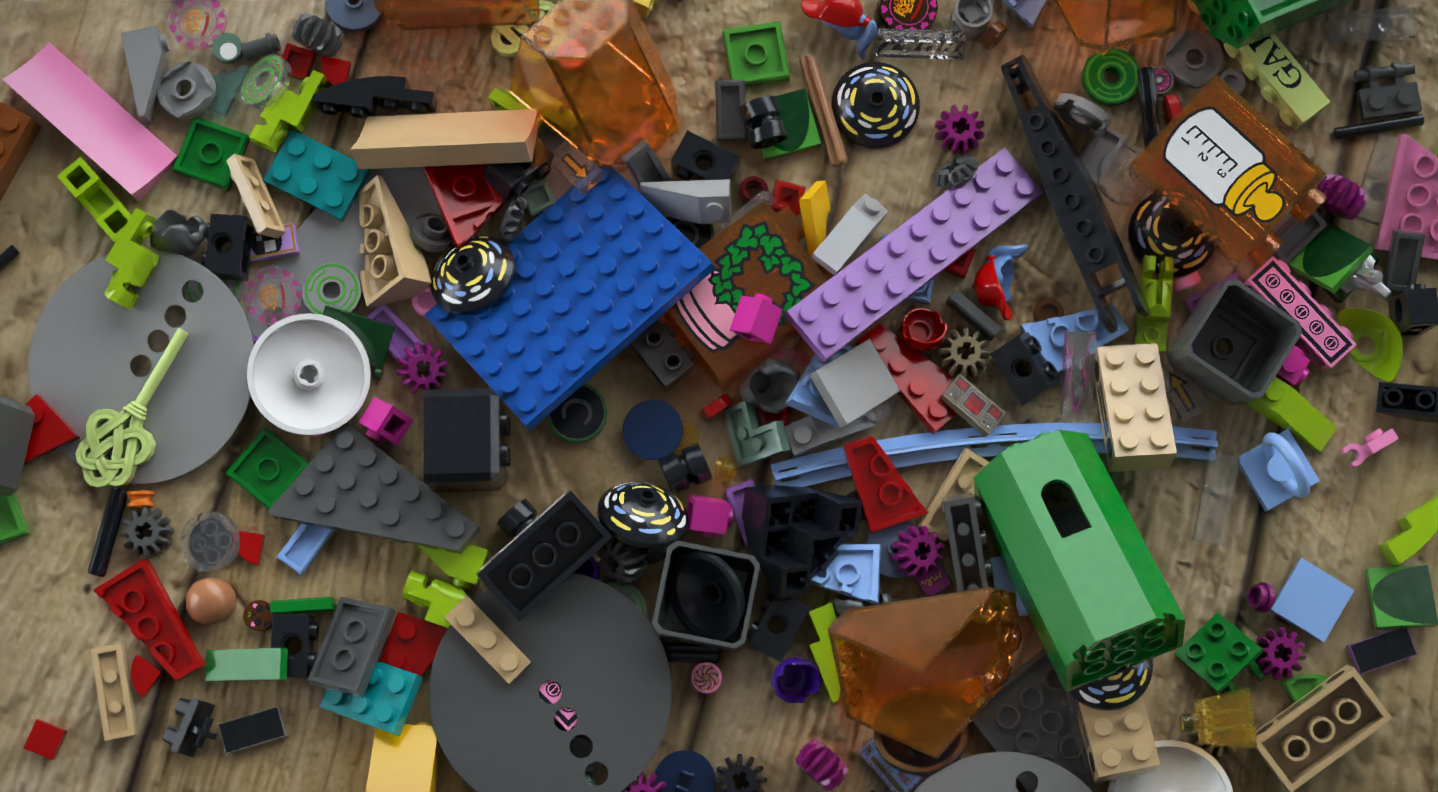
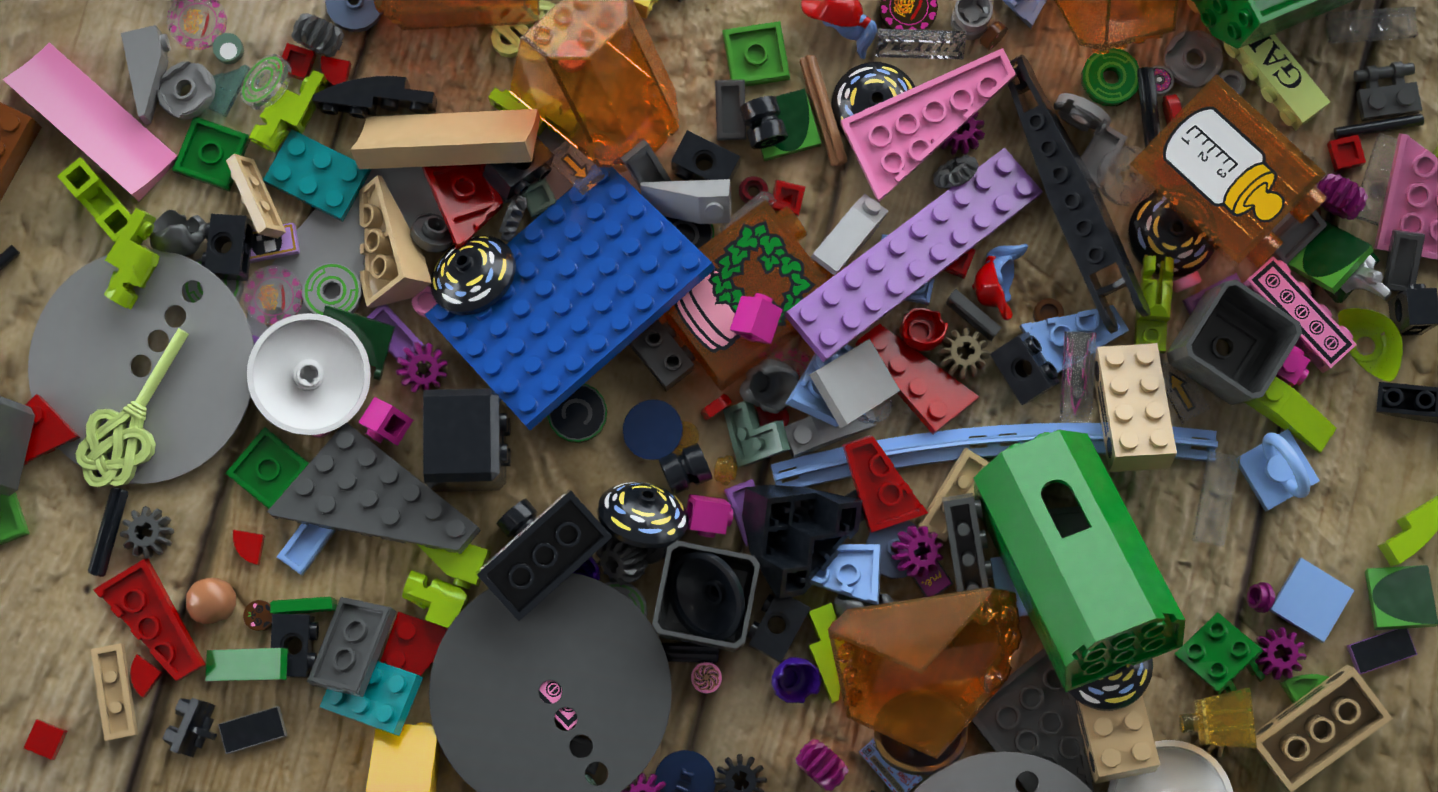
orange bush [127,490,155,509] -> none
clear tile [180,511,240,572] -> none
dark grey pin [241,33,281,61] -> none
tan plate [445,596,532,684] -> none
yellow tile [799,180,831,257] -> none
tile [940,374,1005,437] -> none
bright pink plate [1340,428,1399,468] -> none
none -> bright pink wing [840,48,1016,202]
none -> red tile [1327,135,1366,172]

